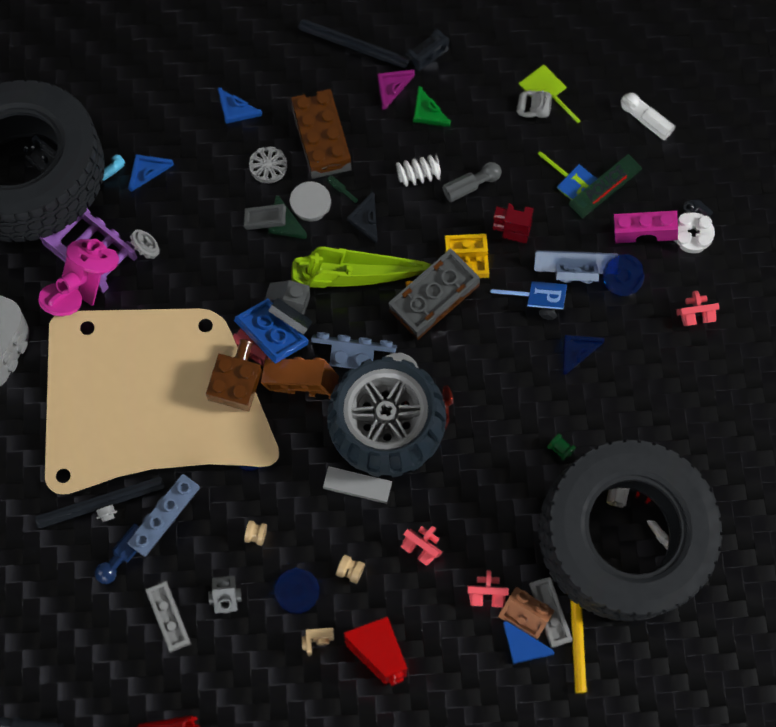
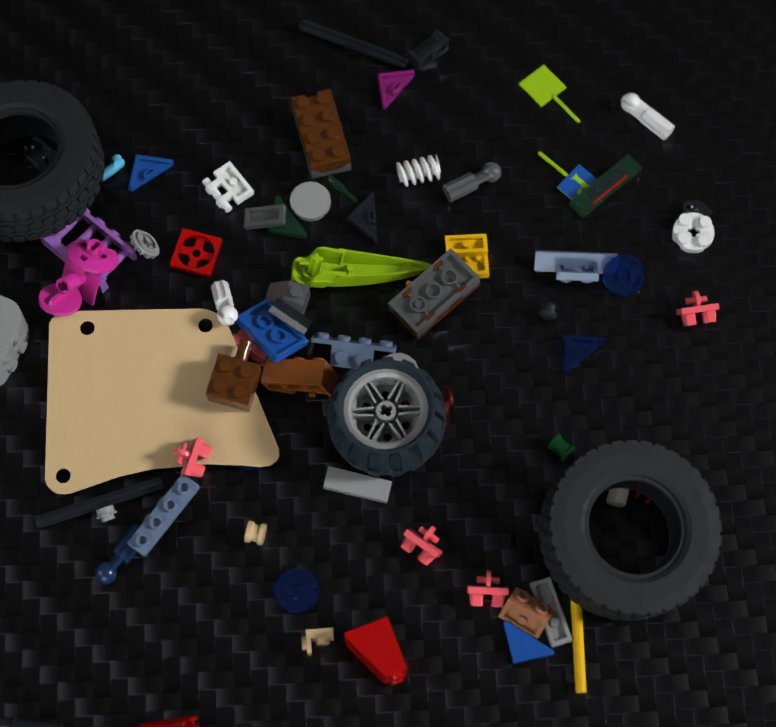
light grey tile [145,581,191,653] -> none
dark grey brick [209,576,242,613] -> none
blue tile [218,88,262,124] -> none
light grey wheel [249,146,287,183] -> none
tan wheel [336,555,365,584] -> none
green tile [413,86,451,127] -> none
blue piece [490,281,567,309] -> none
dark red hips [493,203,534,244] -> none
light grey piece [517,90,552,118] -> none
dark pink arch [614,211,678,243] -> none
white piece [647,521,669,550] -> none
none -> red piece [170,228,223,278]
none -> coral hips [173,437,213,478]
none -> white plate [202,161,254,213]
none -> white piece [211,280,238,326]

